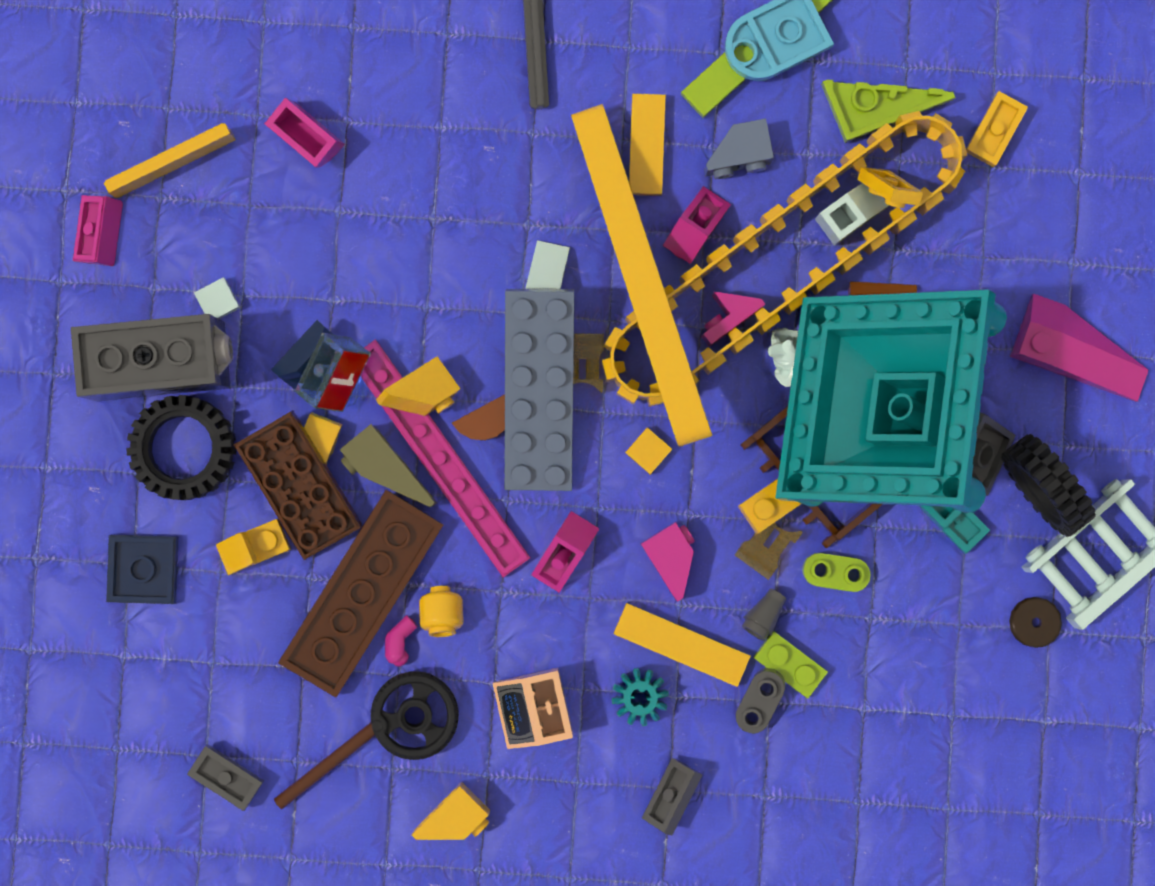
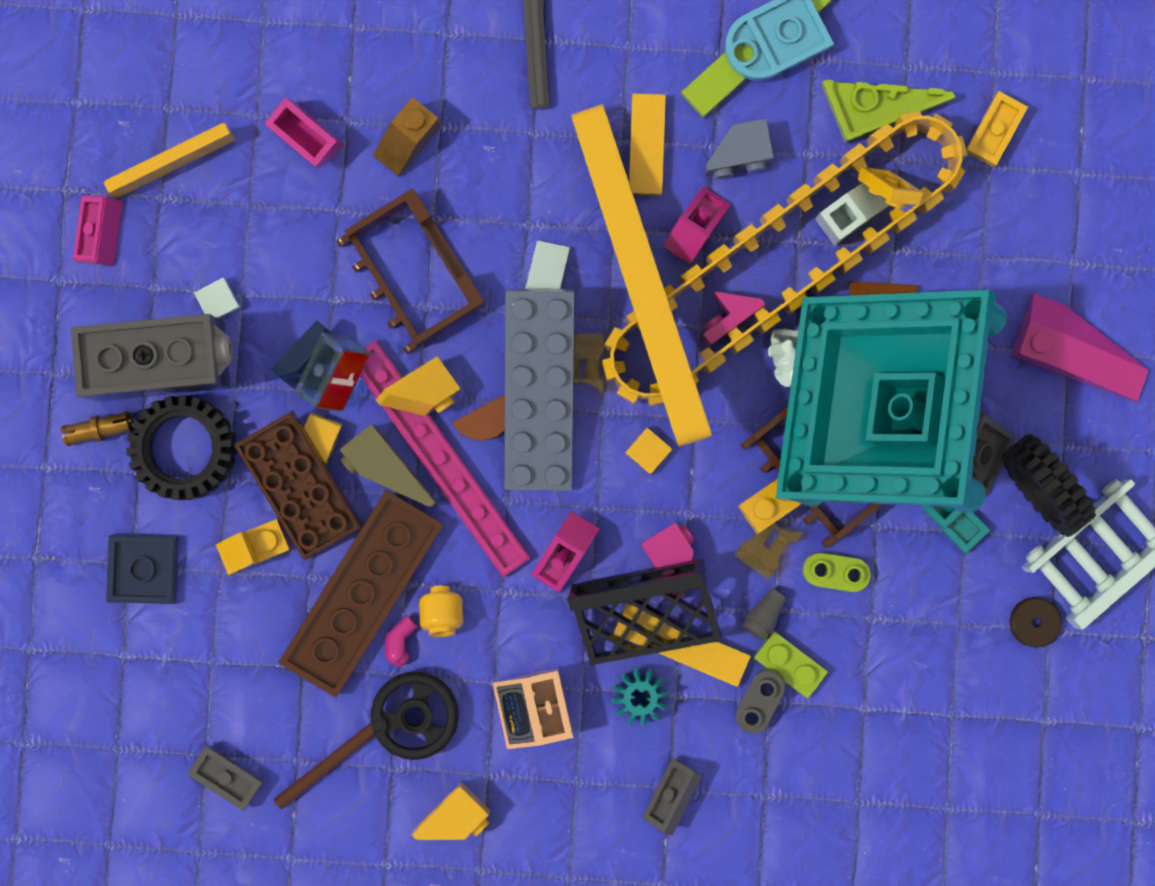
none -> pearl gold pin [61,411,134,447]
none -> reddish brown hinge [336,188,486,354]
none -> pearl gold slope [373,97,441,177]
none -> black fence [567,559,722,665]

